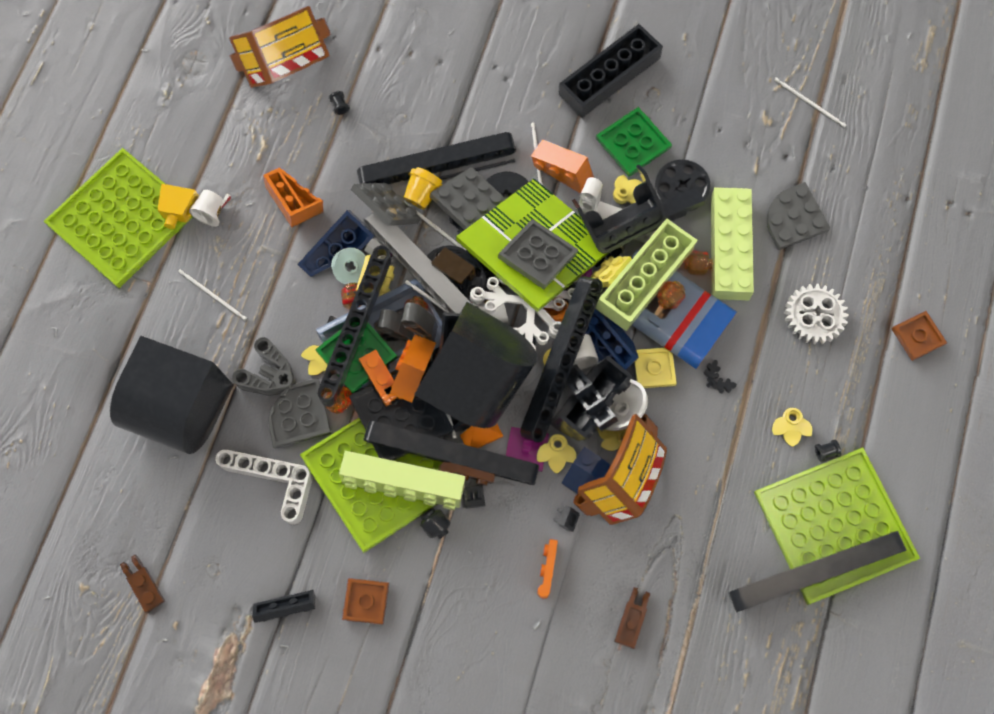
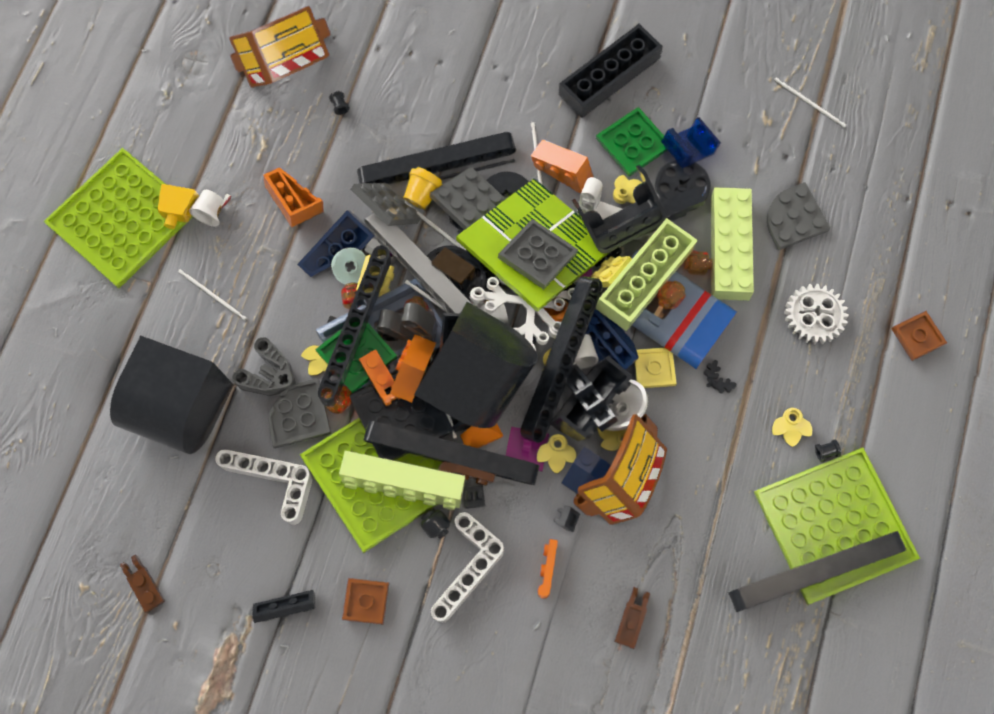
none -> white beam [431,512,504,623]
none -> clear blue panel [661,117,721,168]

